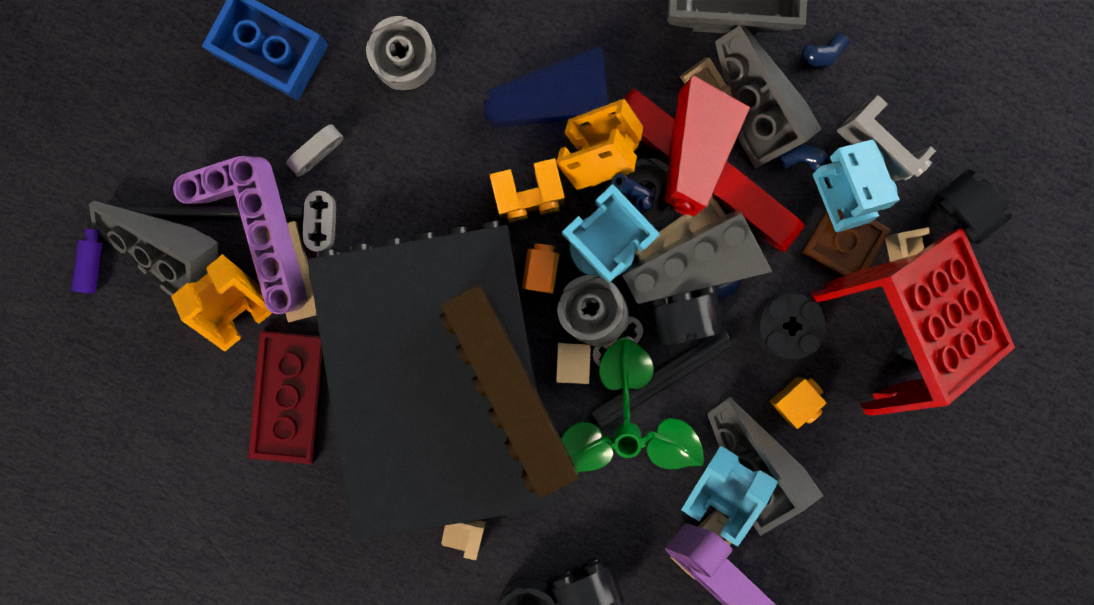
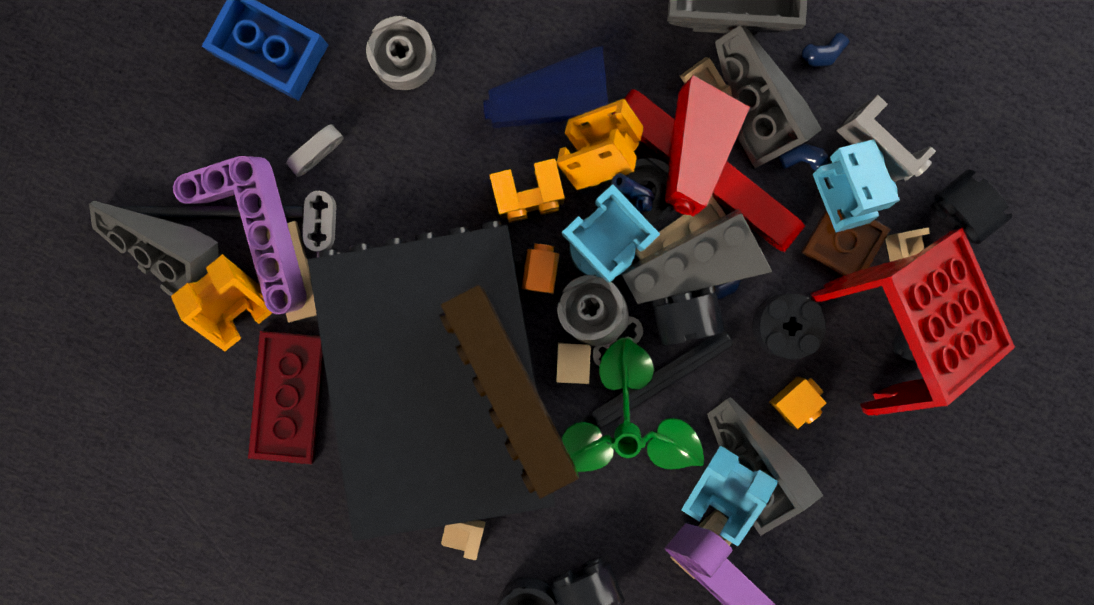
dark purple cylinder [71,228,103,294] -> none

